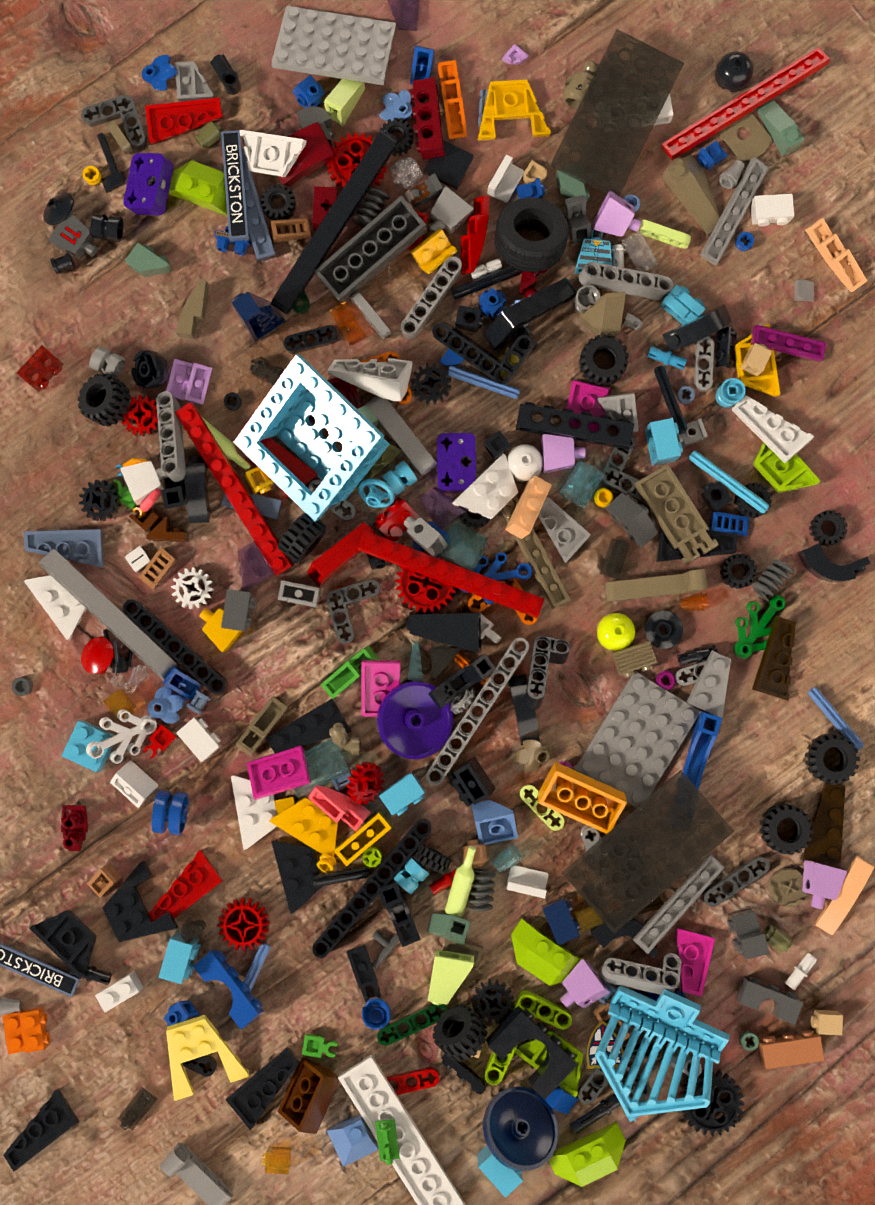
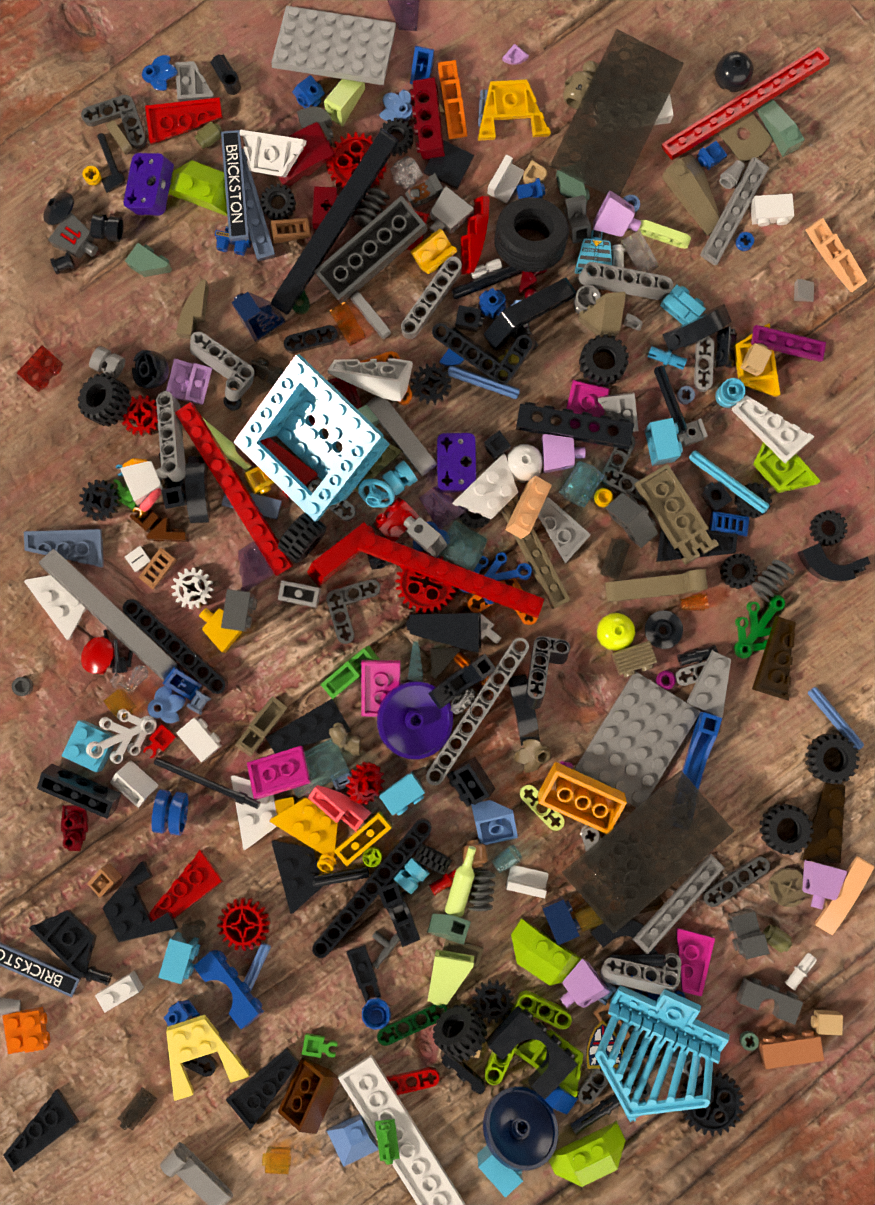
none -> black brick [37,764,122,819]
none -> black bar [154,757,261,809]
none -> light grey beam [190,332,254,401]
none -> black axle [610,954,666,967]

